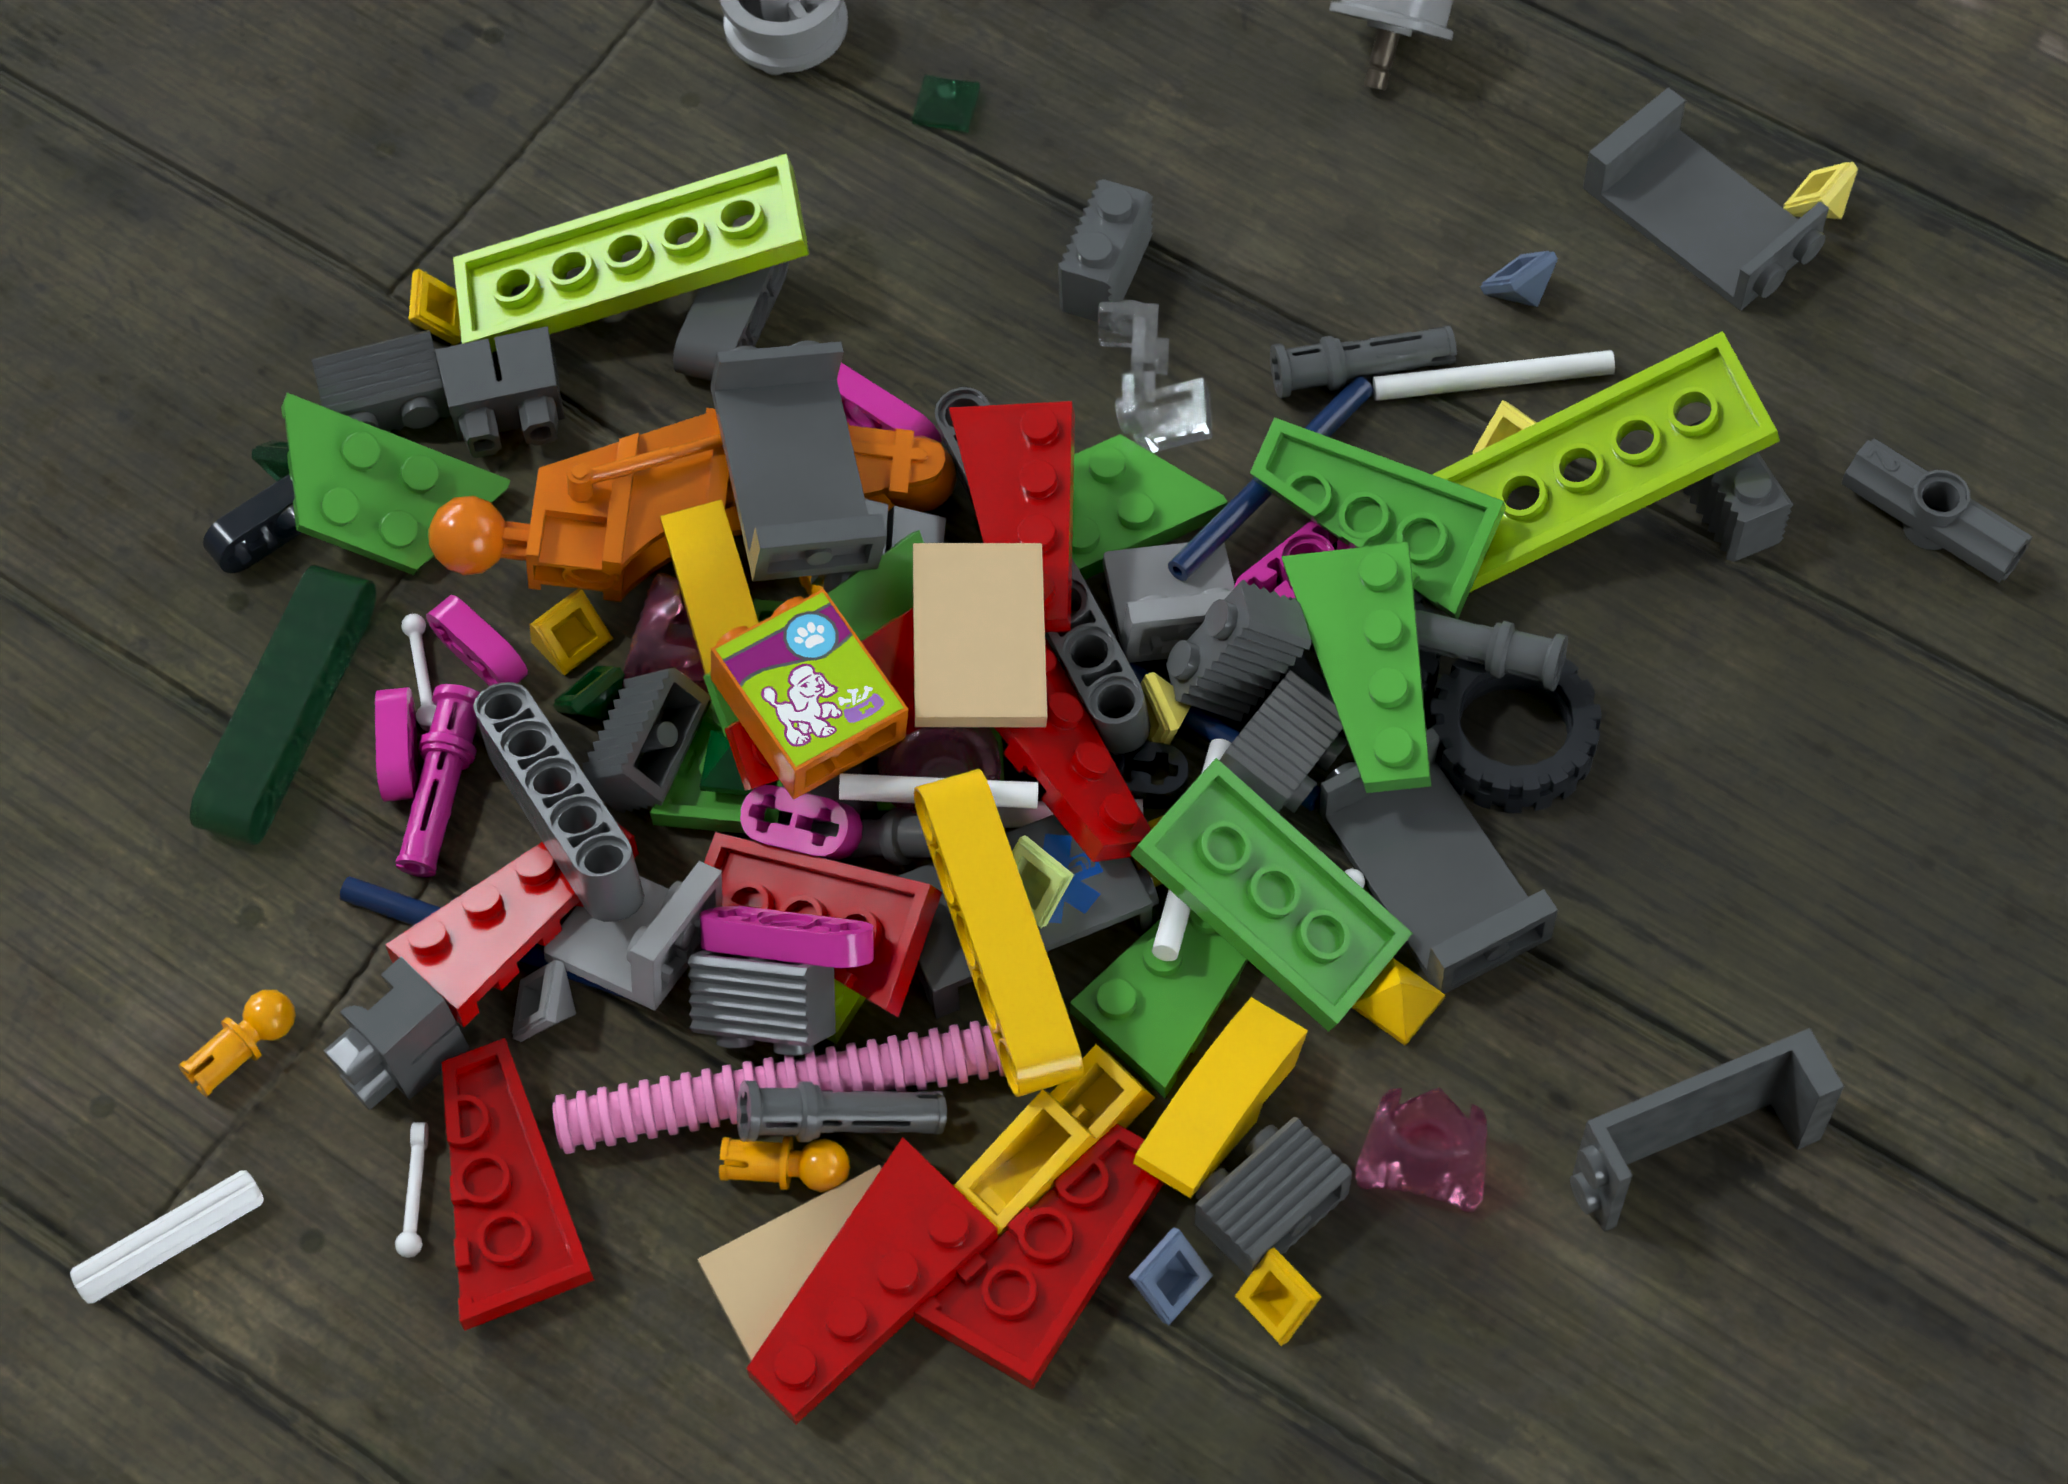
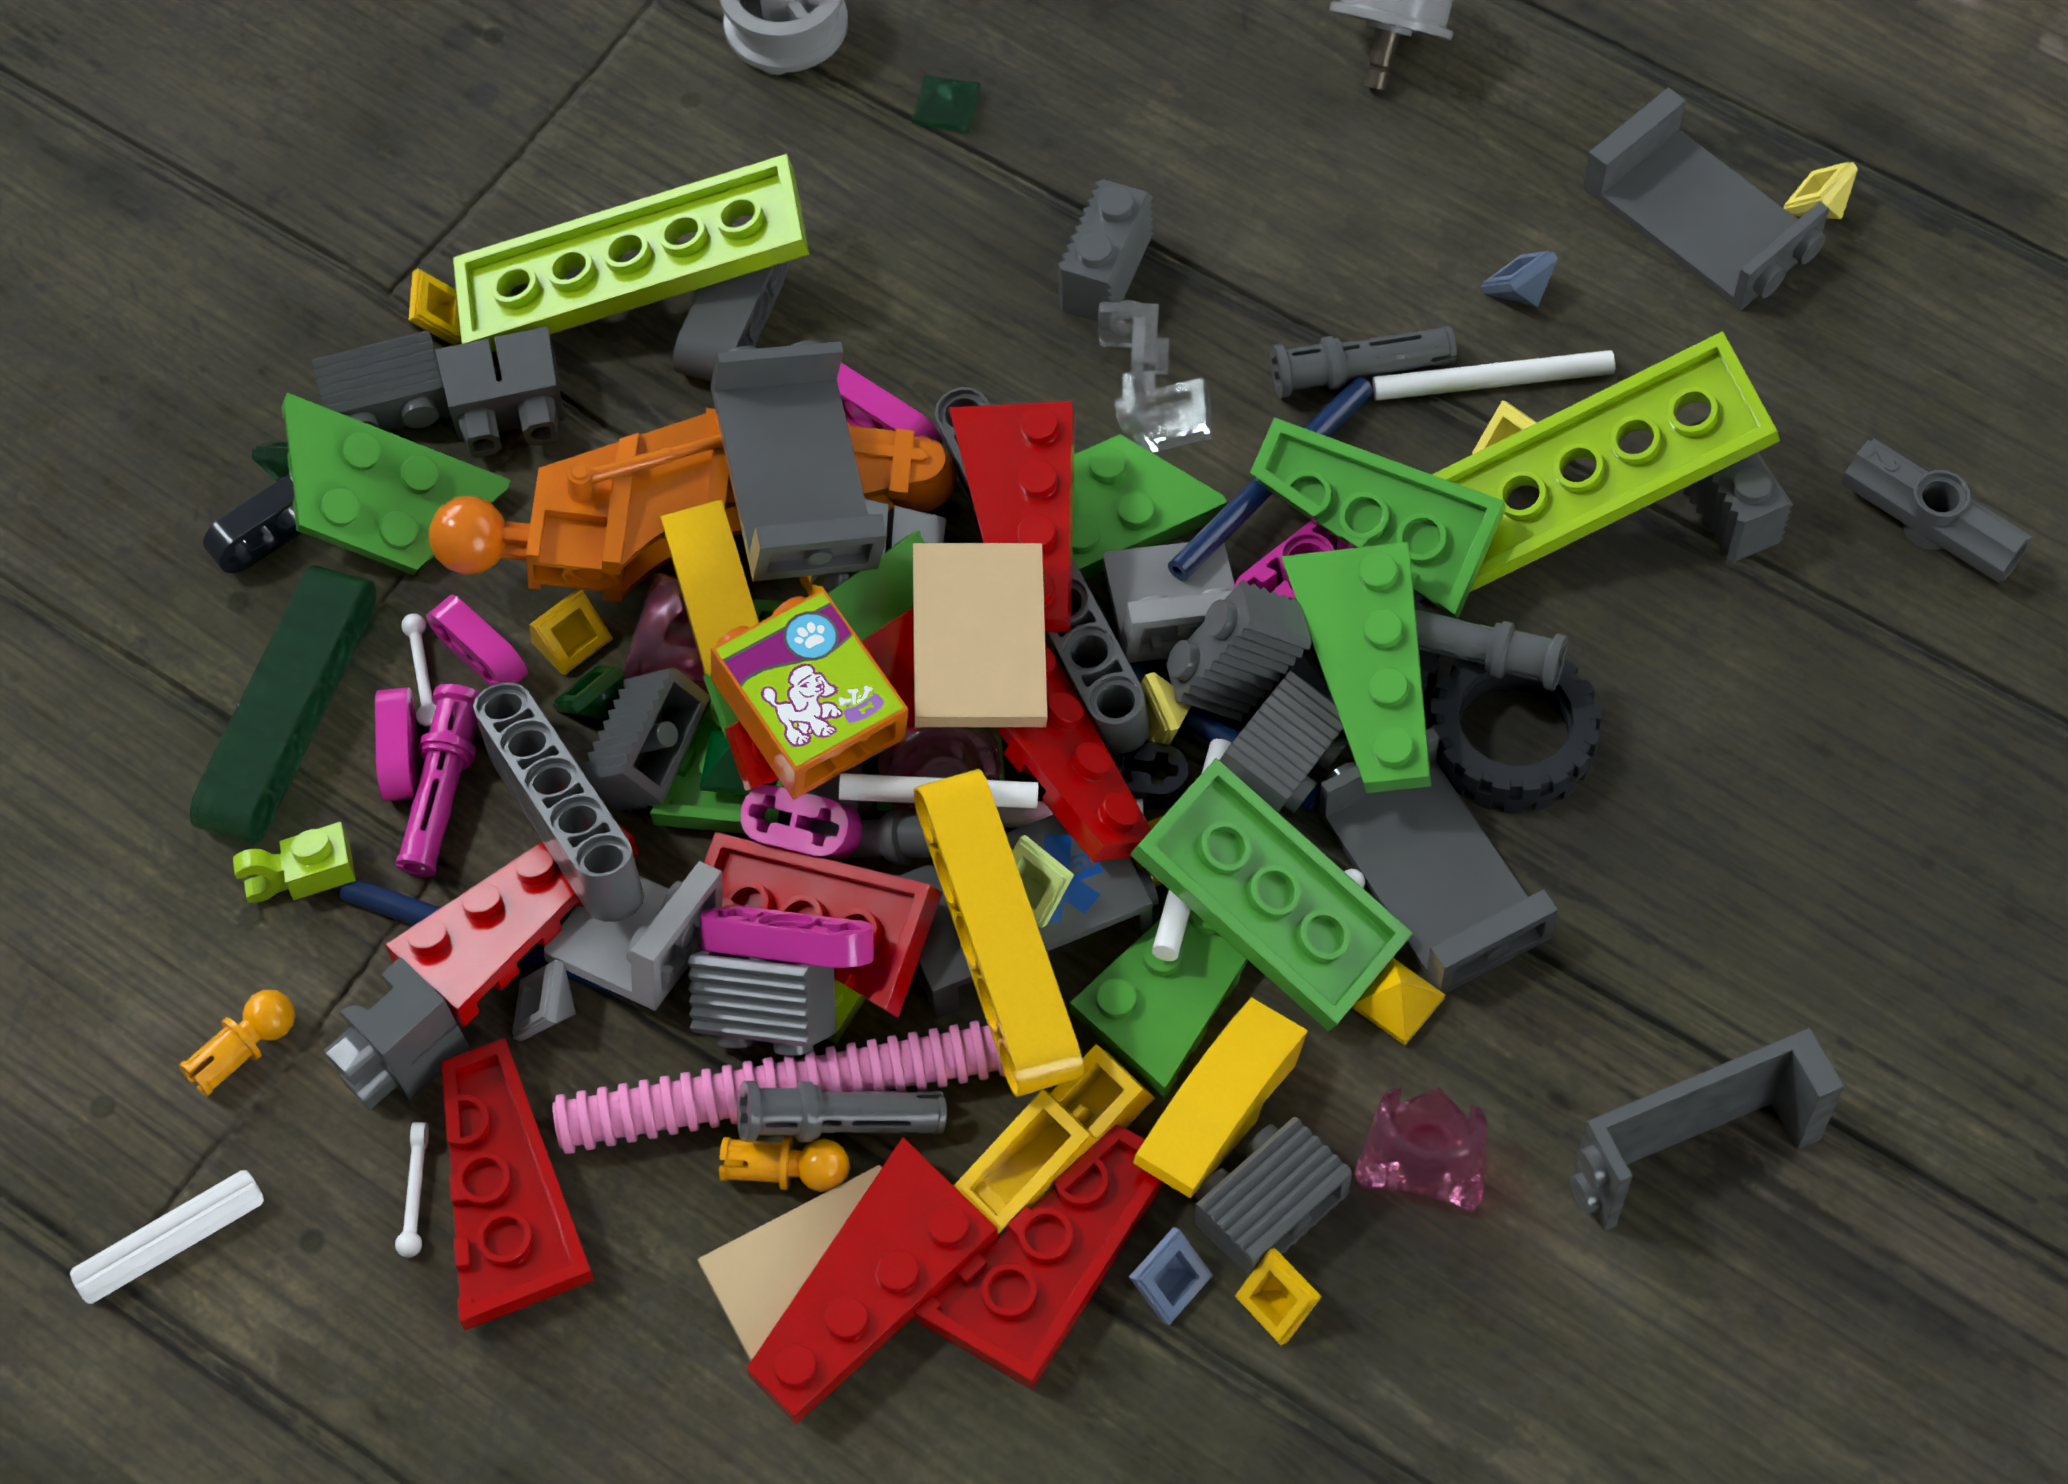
none -> lime plate [233,822,356,903]

